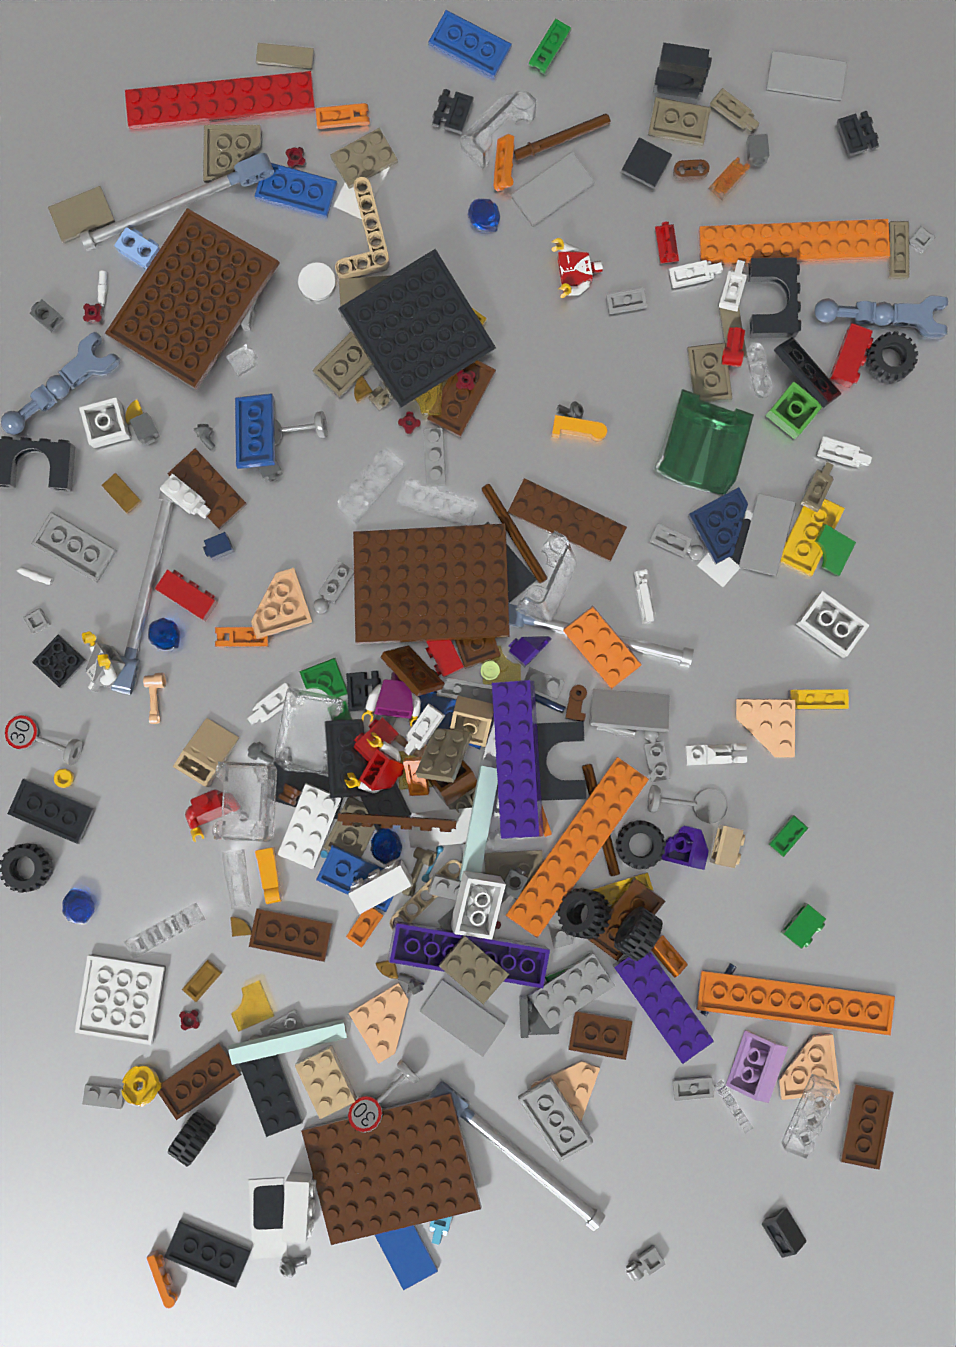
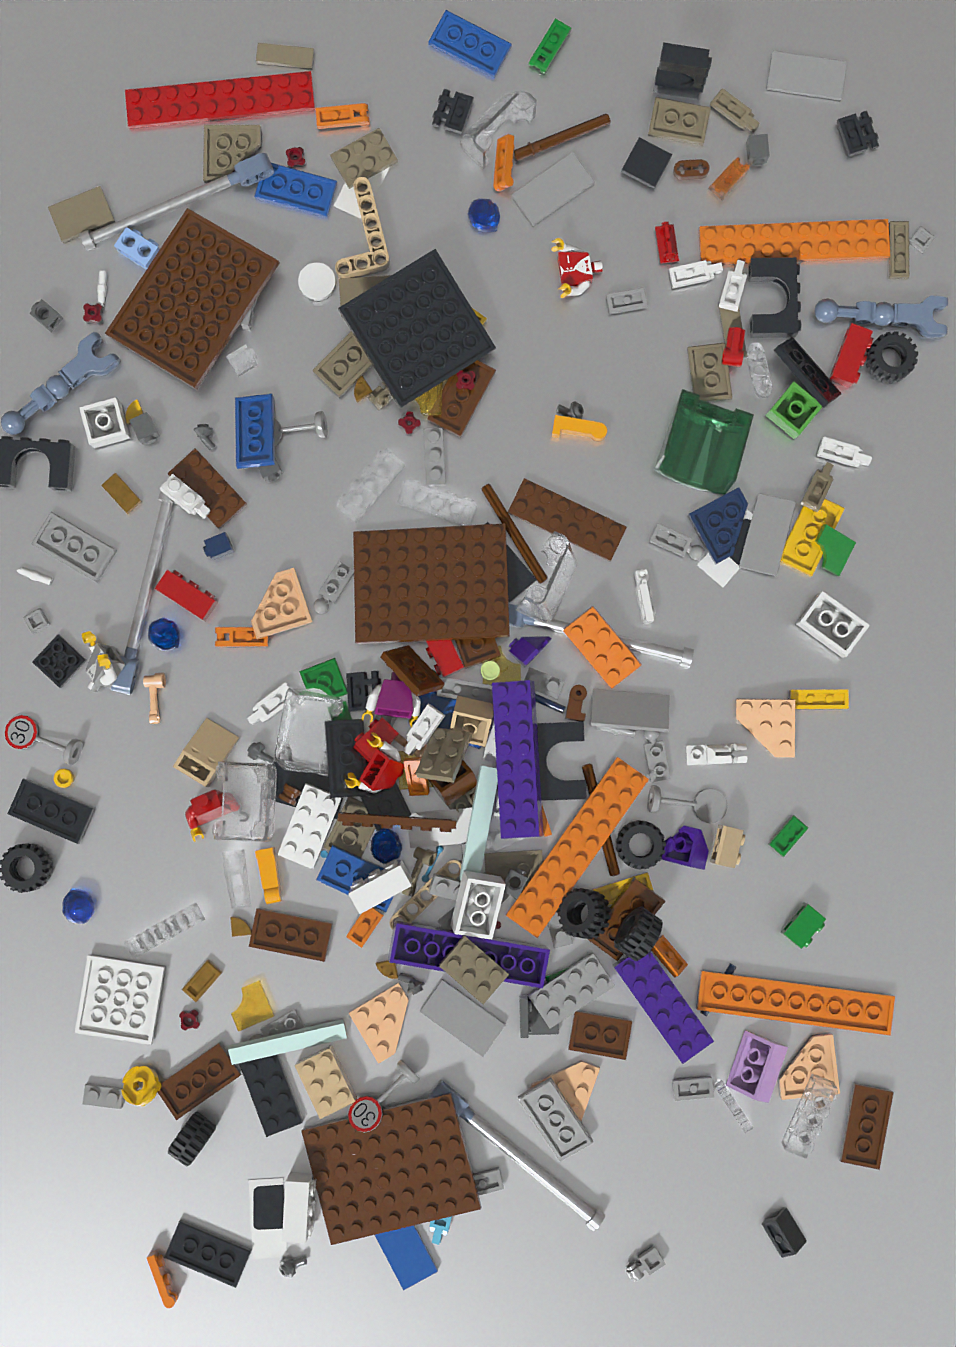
none -> light grey plate [473,1168,504,1195]

